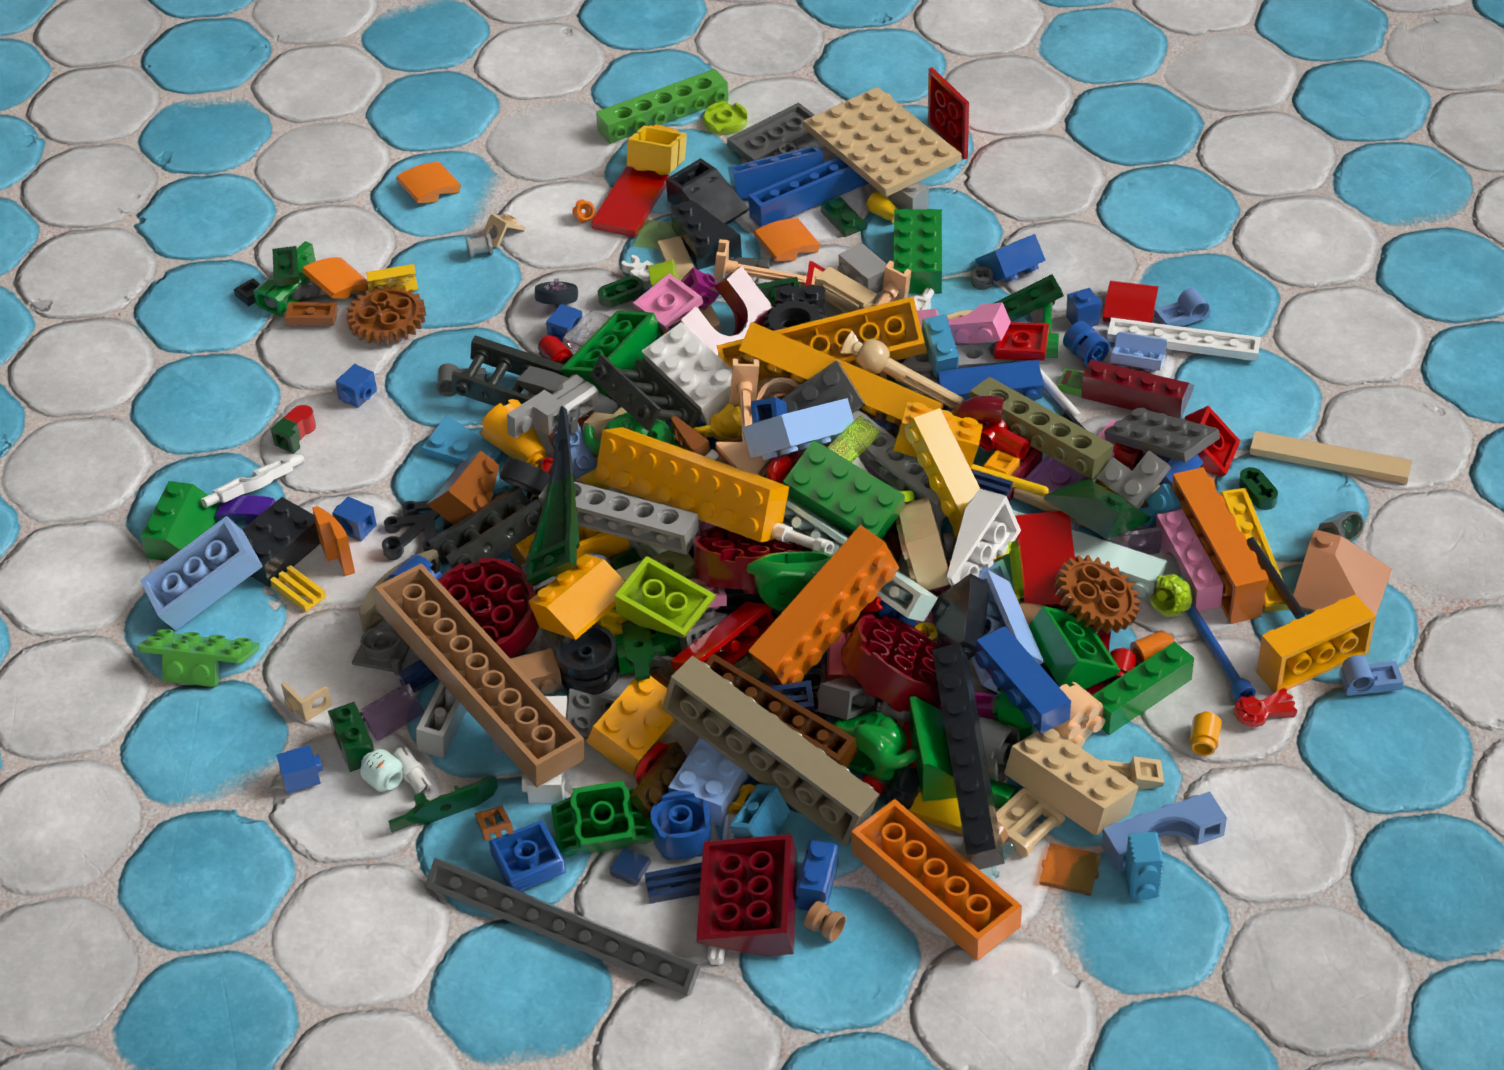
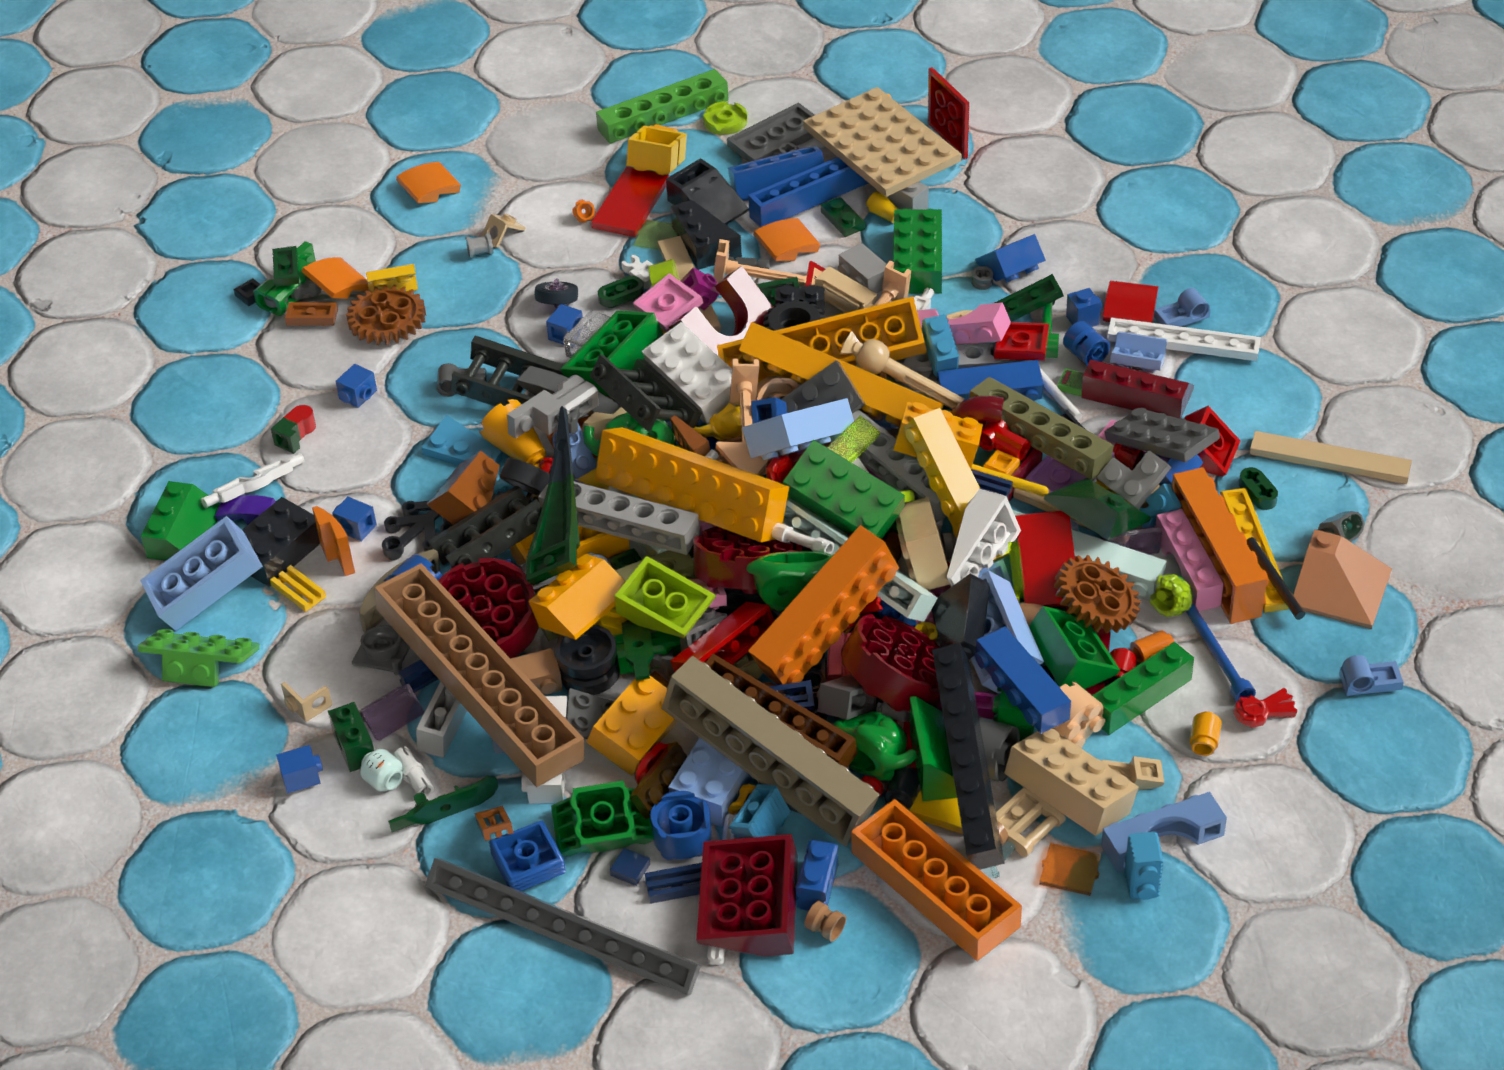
red brick [538,335,572,365] -> none
green slope [990,780,1018,809] -> none
light orange brick [1256,594,1376,693] -> none

